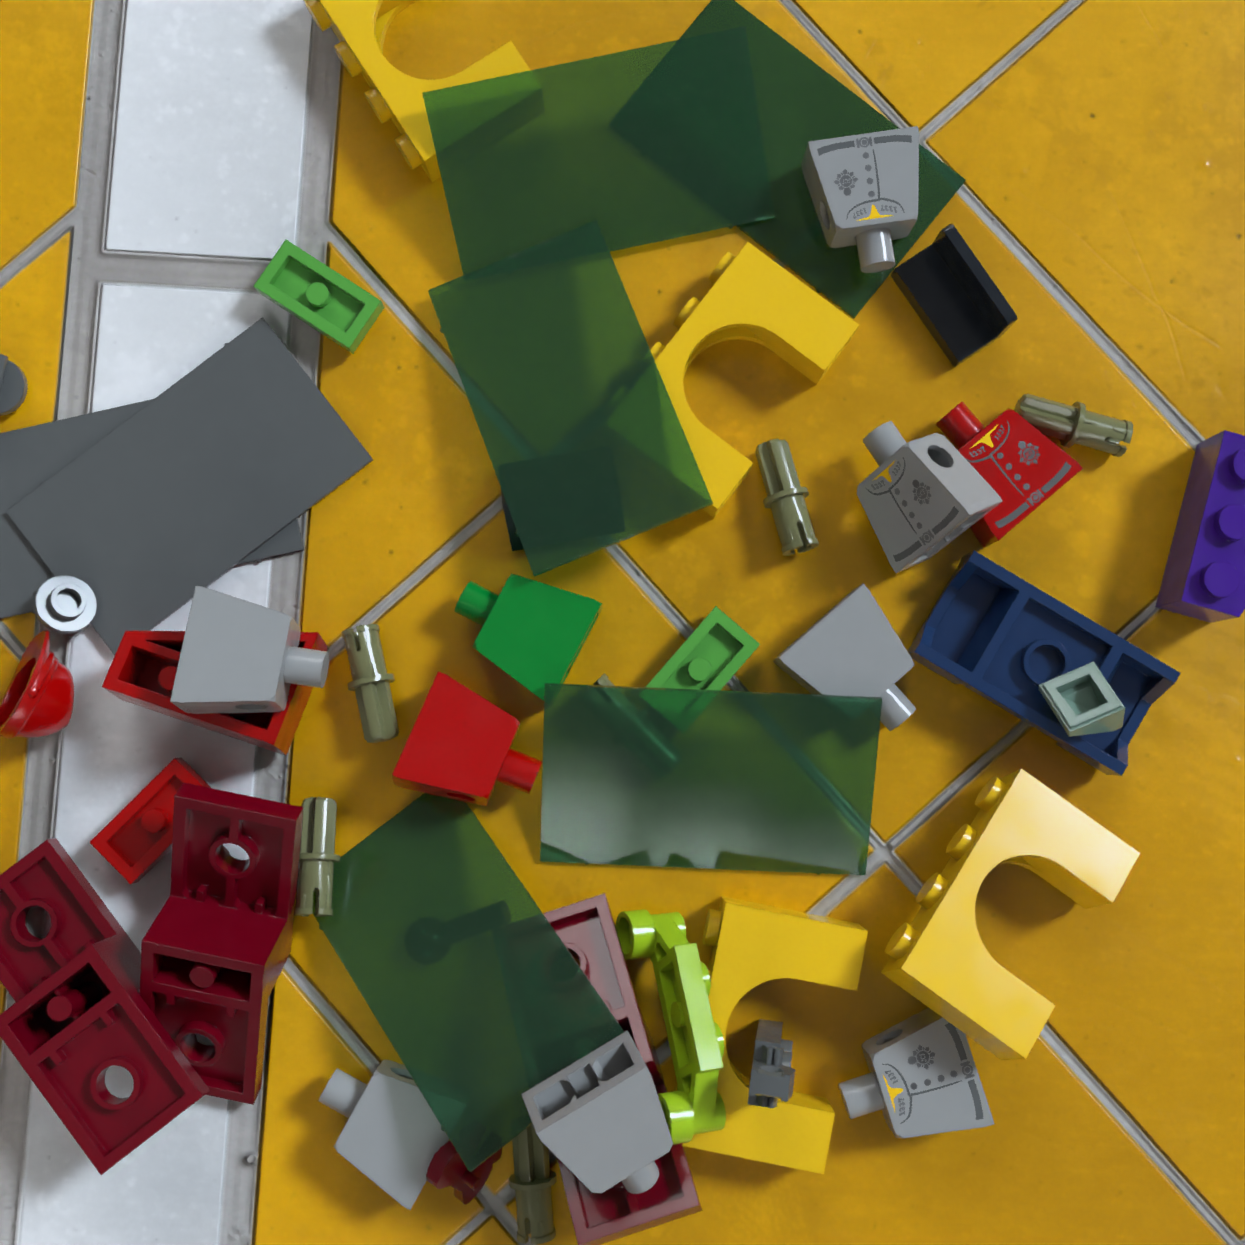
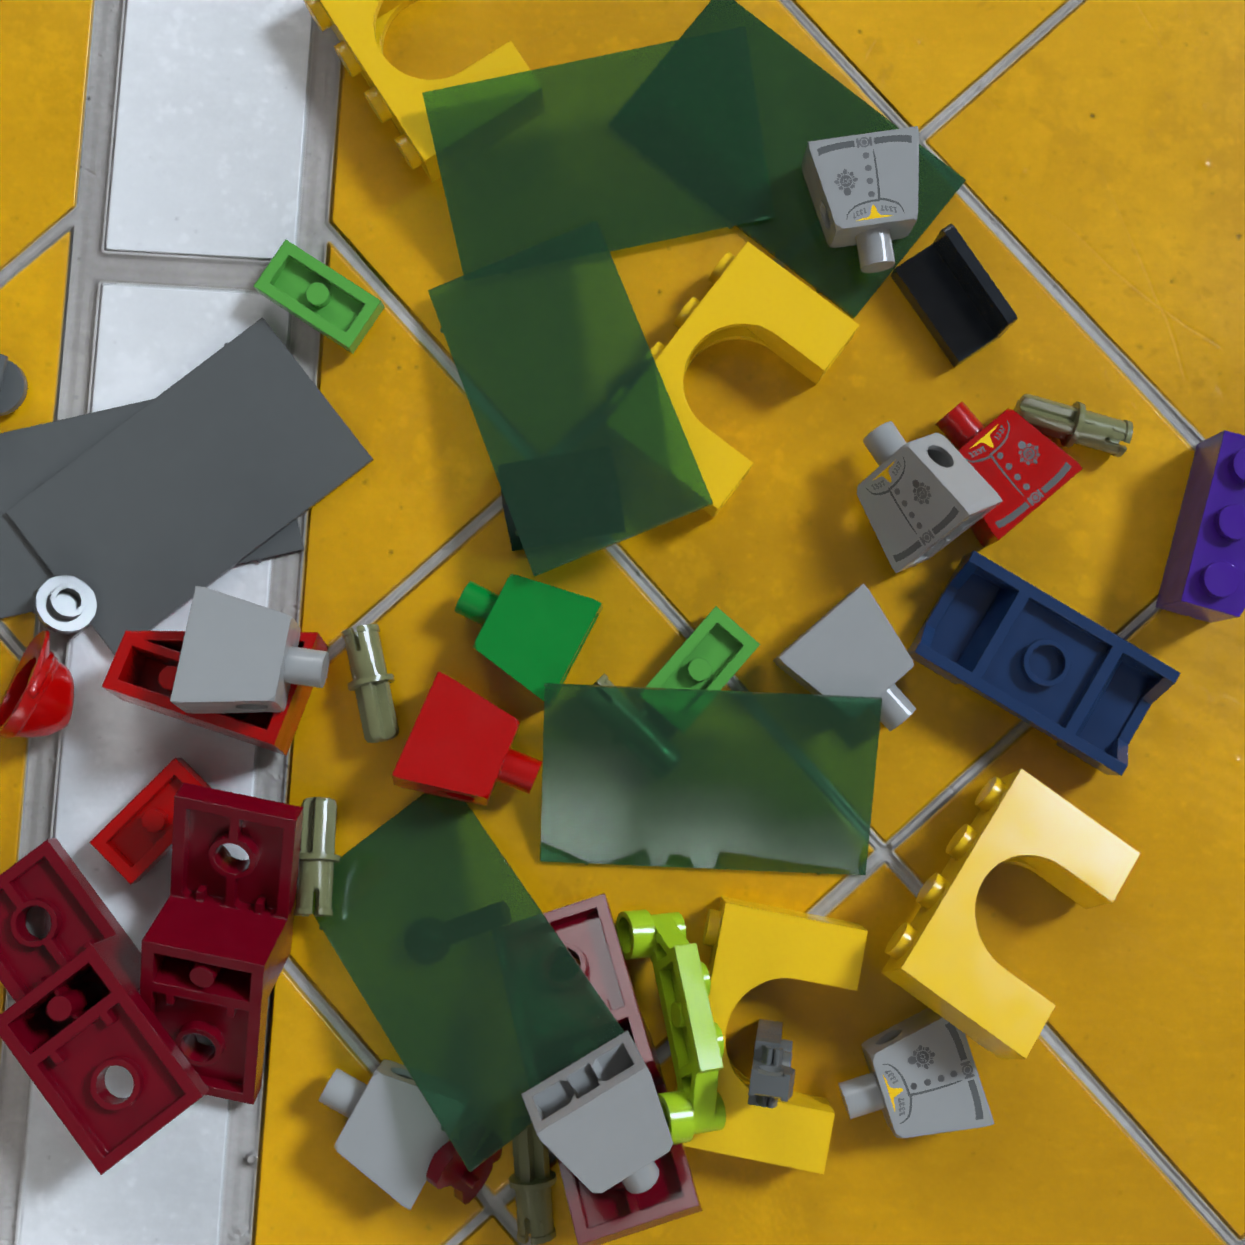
olive axle [755,439,819,556] -> none
sand green slope [1039,661,1125,737] -> none

